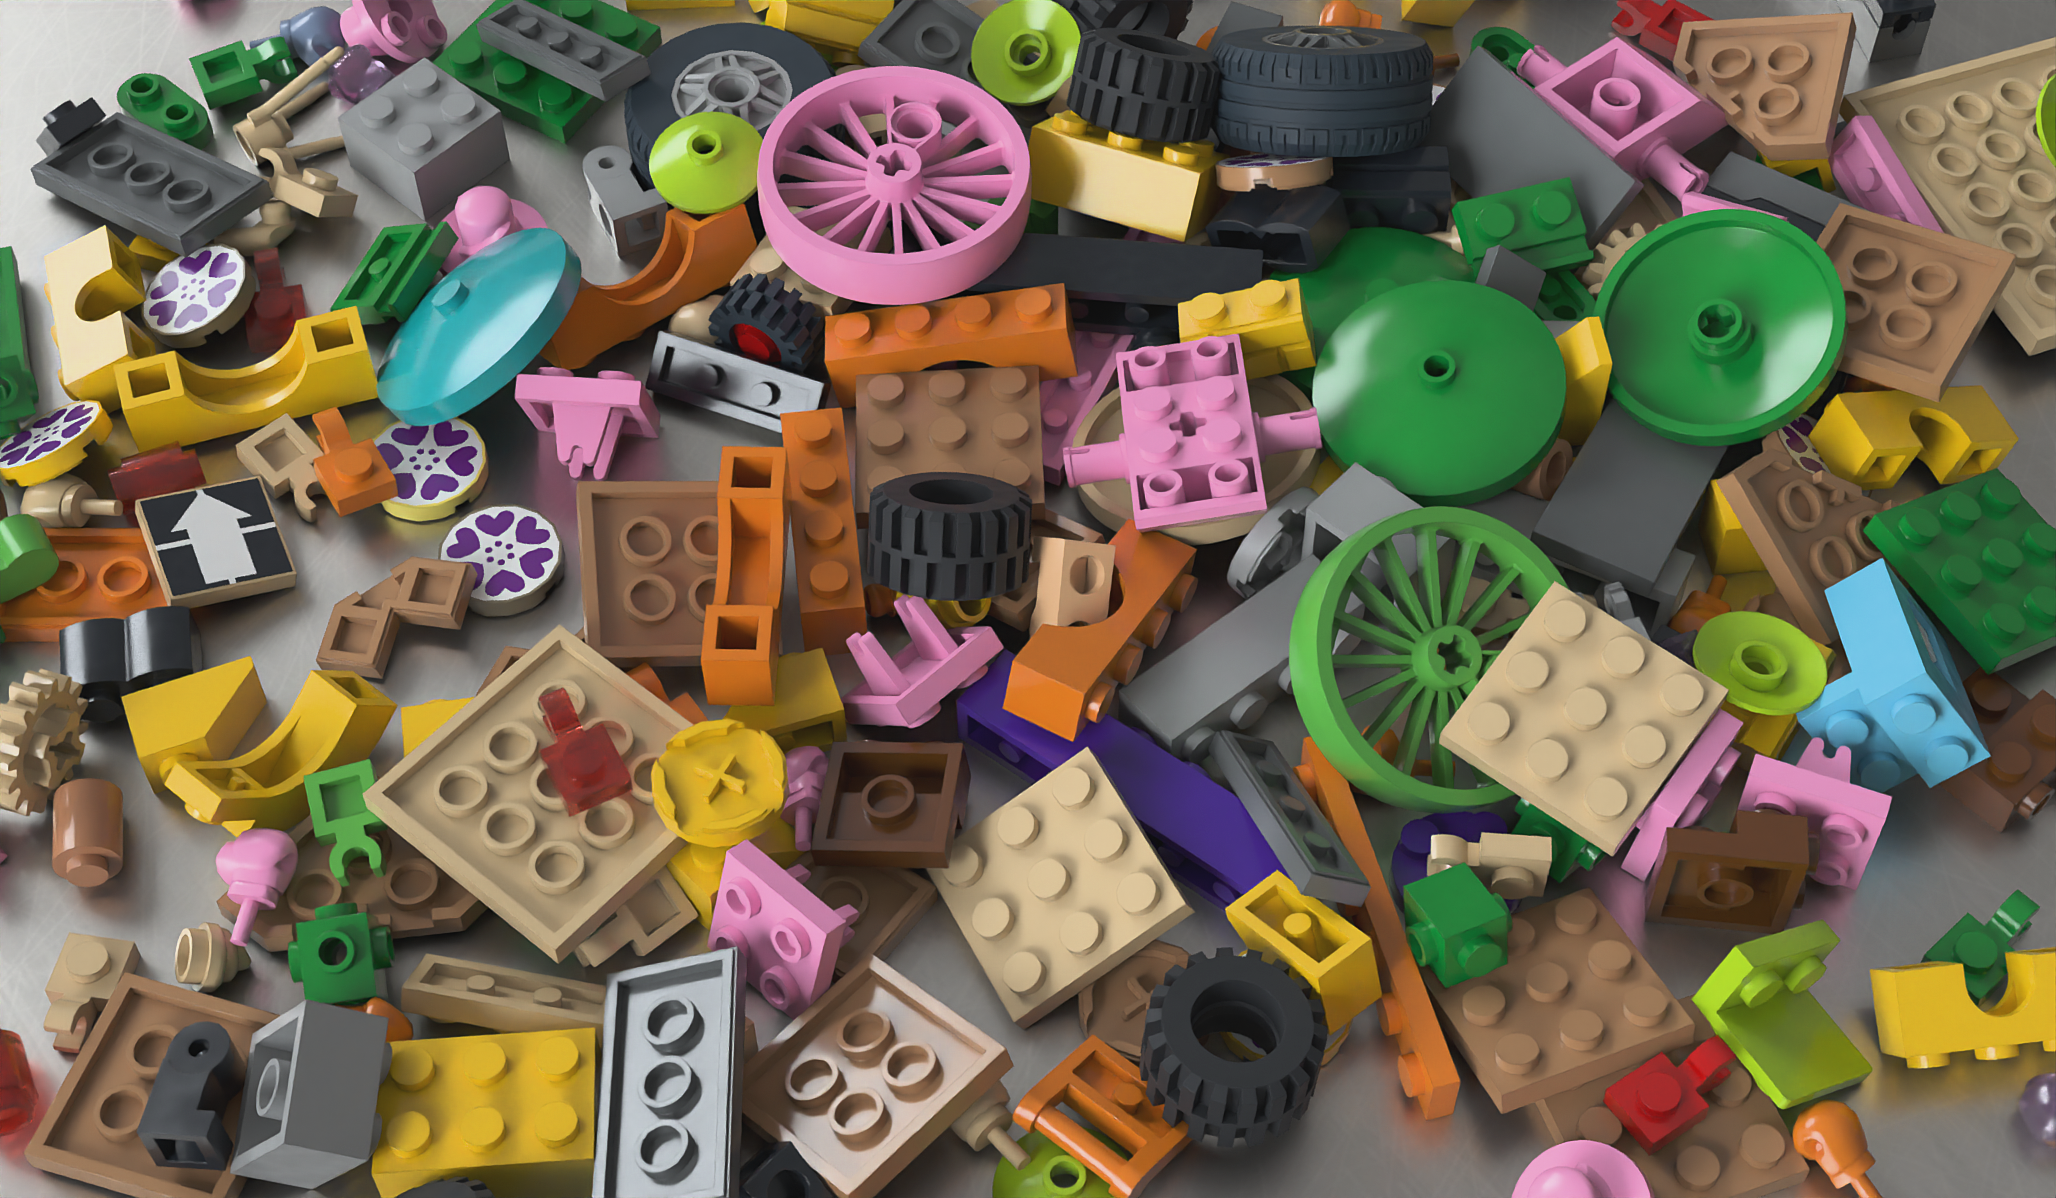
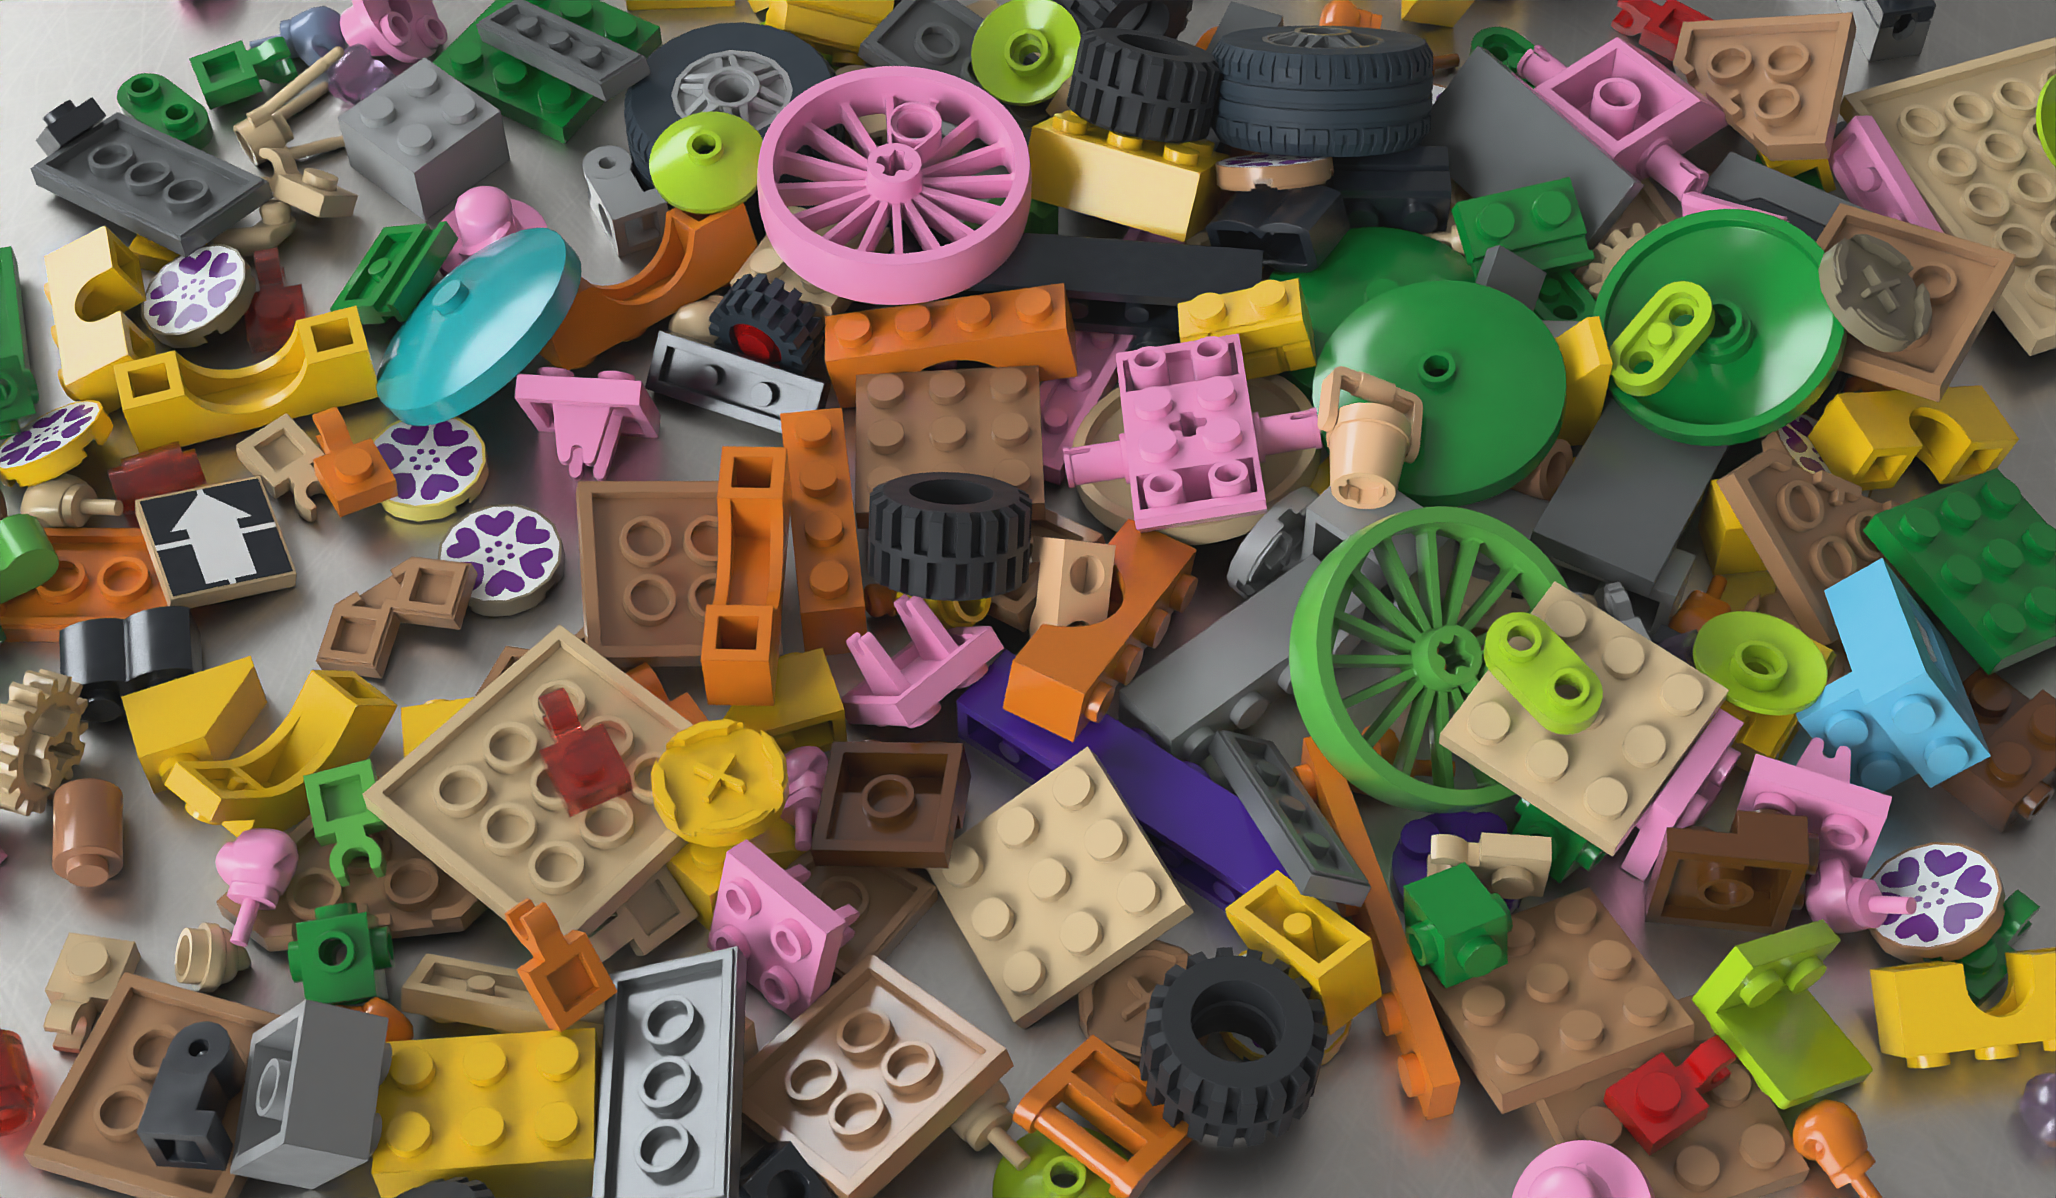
none -> orange plate [504,898,618,1032]
none -> light nougat piece [1318,366,1423,509]
none -> lime plate [1484,612,1603,735]
none -> lime plate [1609,281,1715,396]
none -> bright pink piece [1805,857,1917,934]
none -> dark tan tile [1818,234,1932,352]
none -> tile [1869,842,2006,963]

